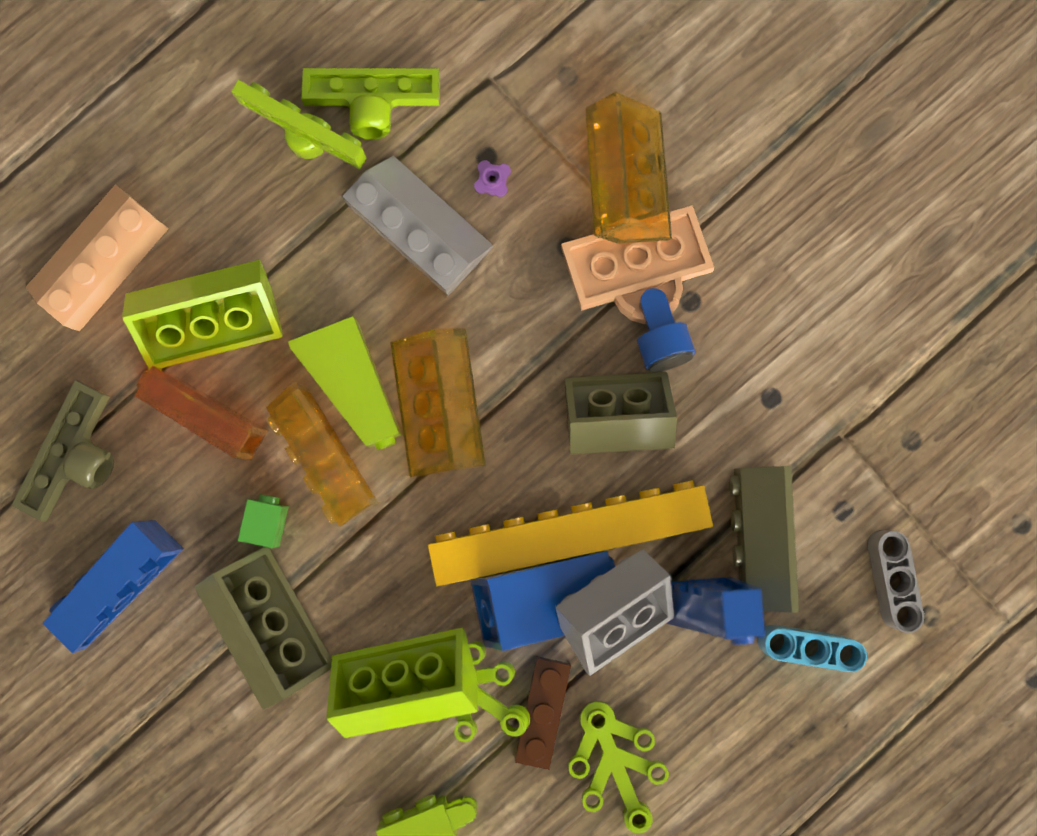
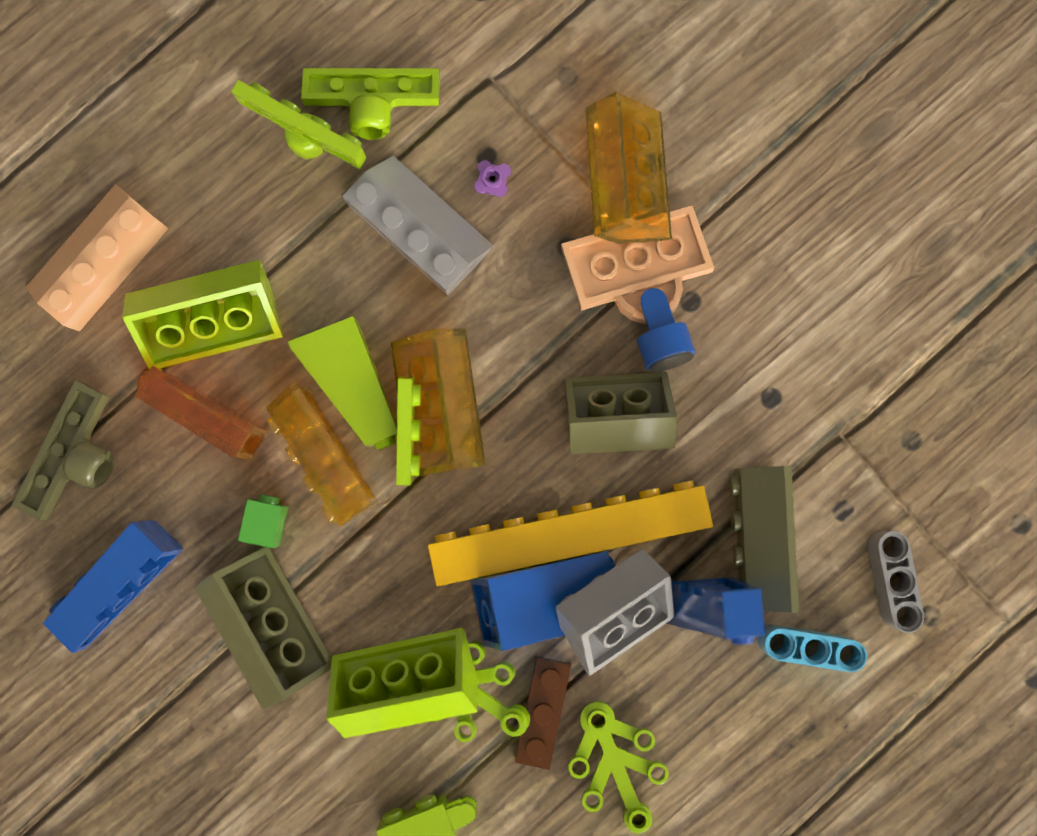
none -> lime plate [396,376,421,486]

